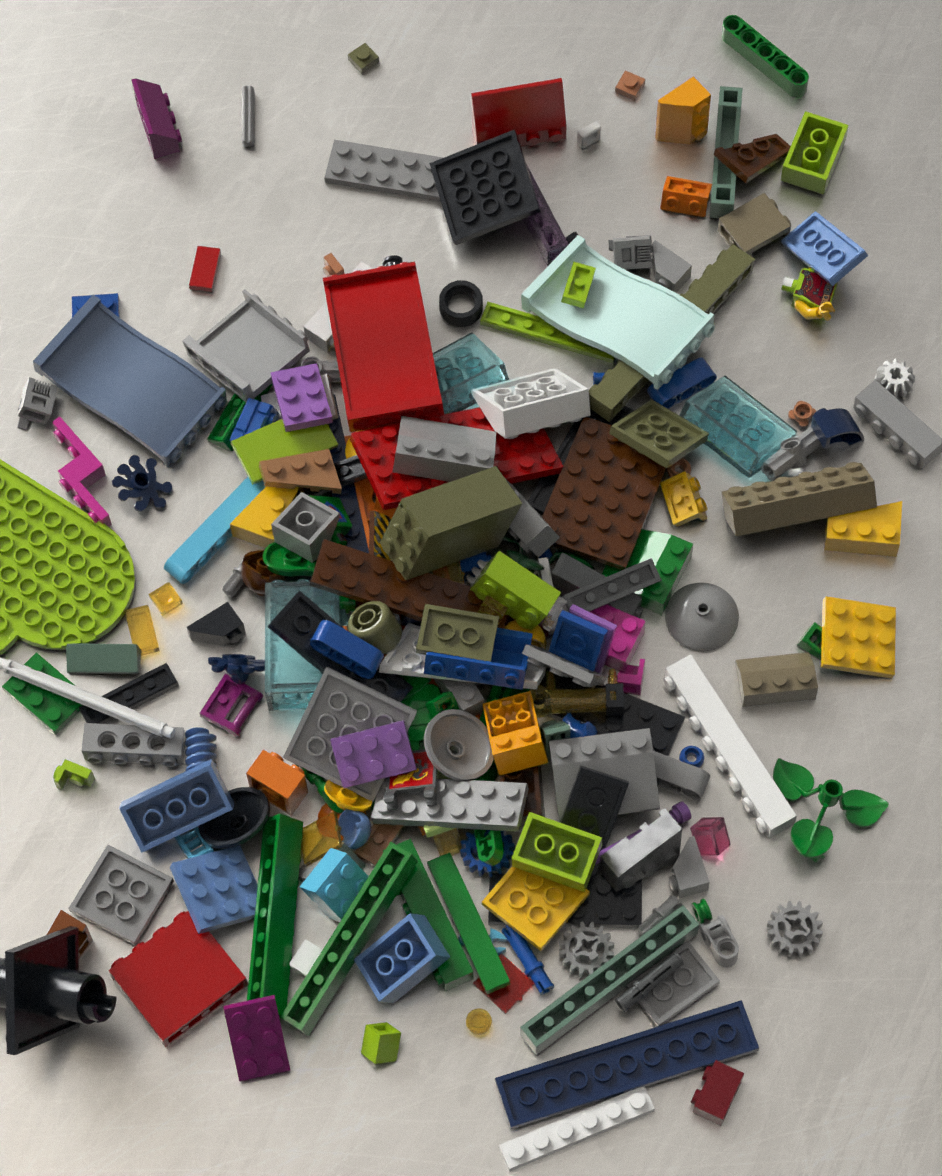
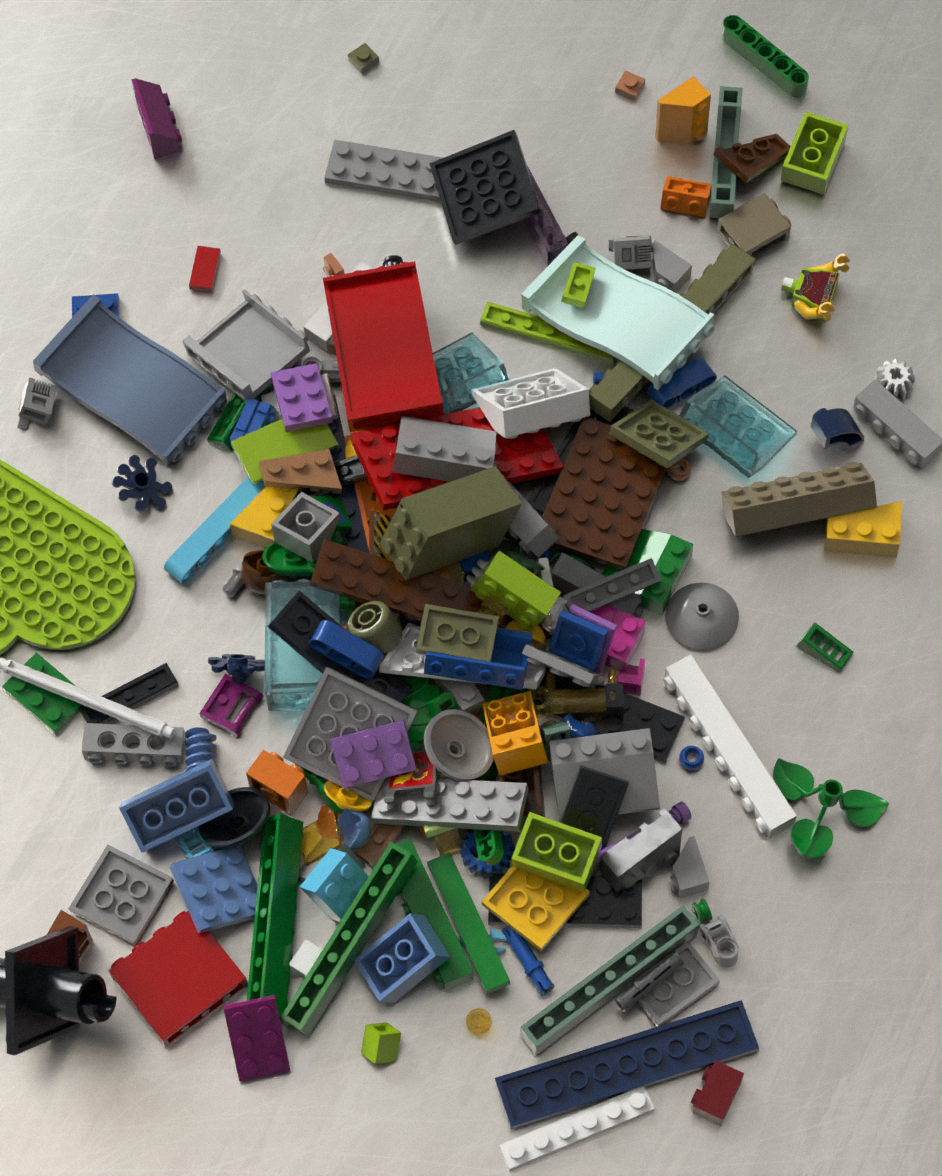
dark pink bracket [52,416,112,527] -> none
lime bracket [53,759,95,790] -> none
sand green slope [66,644,142,674] -> none
clear yellow tile [125,605,160,656] -> none
clear yellow plate [148,582,183,616] -> none
black slope [186,602,246,646] -> none
light grey axle [242,86,254,147] -> none
black tyre [439,280,483,327] -> none
red slope [471,78,567,146] -> none
clear red piece [473,953,534,1014] -> none
light grey gear [559,921,614,978] -> none
white tile [577,121,601,149] -> none
light grey axle [638,895,682,935] -> none
light grey beam [653,751,711,800] -> none
yellow bracket [660,471,708,527] -> none
clear pink panel [690,817,731,855] -> none
dark tan slope [735,652,818,707] -> none
light grey piece [761,427,822,481] -> none
light grey gear [767,901,823,957] -> none
medium blue tile [781,211,868,286] -> none
nougat plate [788,401,816,427] -> none
yellow plate [821,596,896,679] -> none

